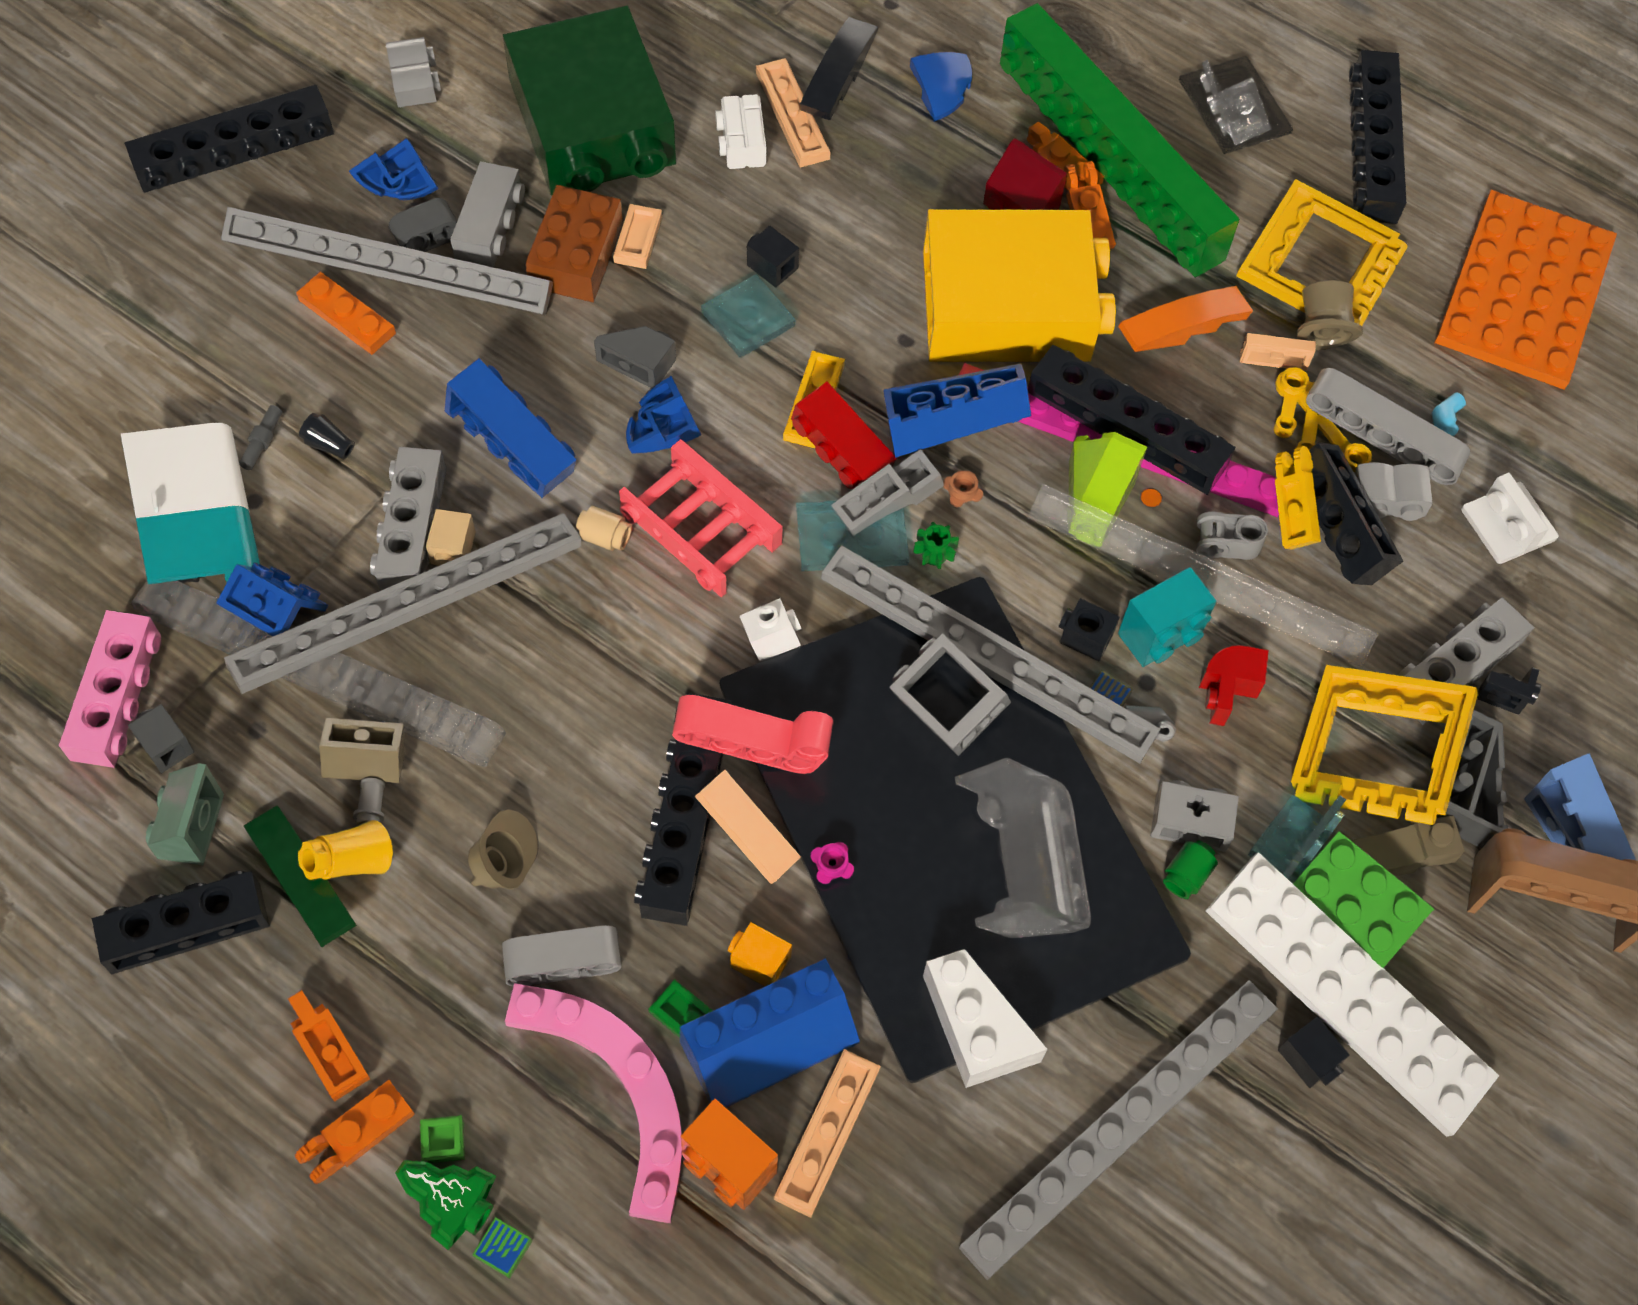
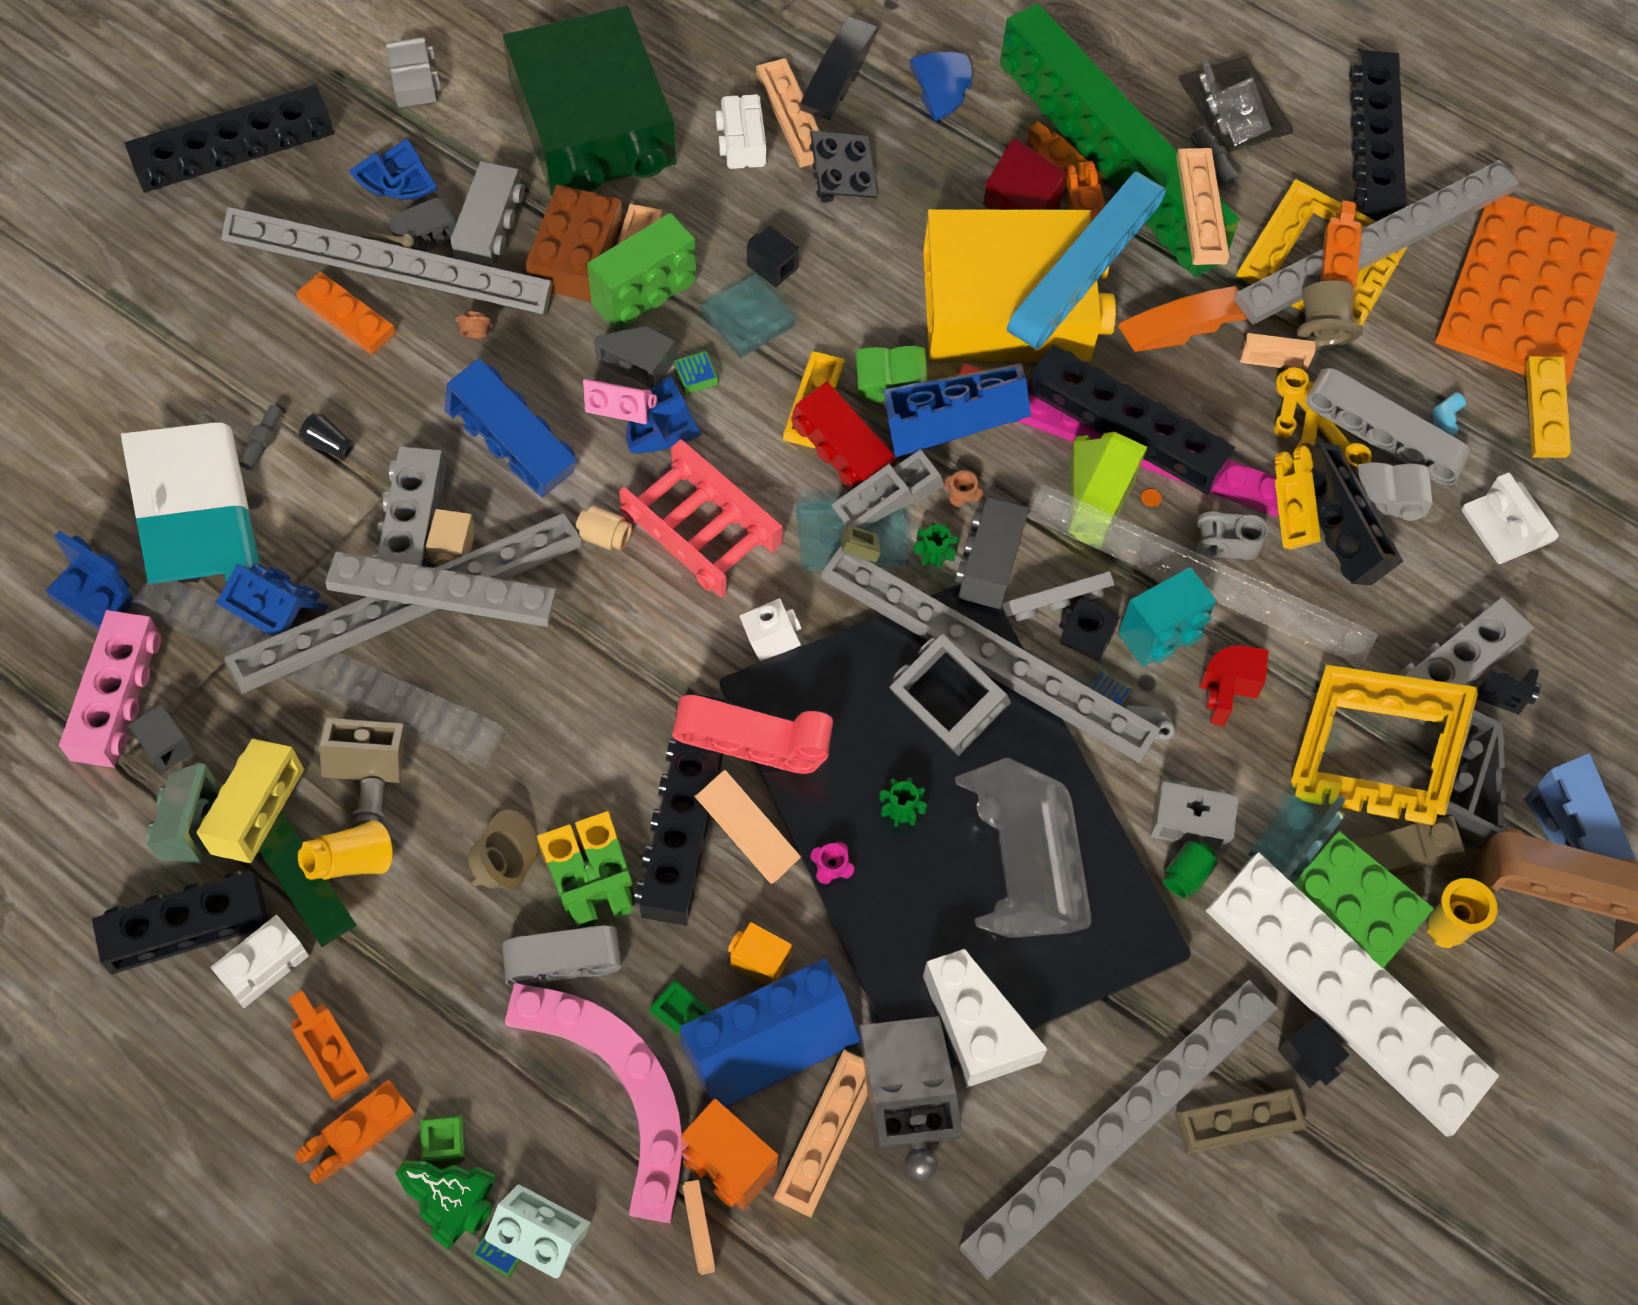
none -> blue bracket [46,531,135,630]
none -> light yellow brick [196,739,304,863]
none -> white brick [210,915,309,1008]
none -> light grey plate [325,552,556,627]
none -> dark tan hinge [361,230,414,248]
none -> nougat plate [456,311,492,339]
none -> light aqua bracket [485,1184,591,1278]
none -> bright green hips [537,811,633,929]
none -> bright pink hinge [583,379,657,424]
none -> bright green brick [587,213,697,331]
none -> tile [674,351,718,394]
none -> light nougat tile [683,1180,715,1275]
none -> black hinge [810,131,878,203]
none -> olive tile [840,524,881,563]
none -> bright green brick [856,346,928,403]
none -> flat silver slope [859,1016,963,1182]
none -> green gear [879,777,927,827]
none -> dark grey brick [955,497,1029,609]
none -> light grey plate [1001,571,1114,621]
none -> dark azure beam [1007,171,1166,350]
none -> dark tan tile [1175,1087,1307,1155]
none -> light nougat tile [1176,148,1229,265]
none -> dark grey pin [1190,126,1240,189]
none -> light grey plate [1233,160,1520,325]
none -> orange hinge [1320,200,1362,290]
none -> yellow plant [1427,878,1498,948]
none -> yellow plate [1525,356,1571,458]

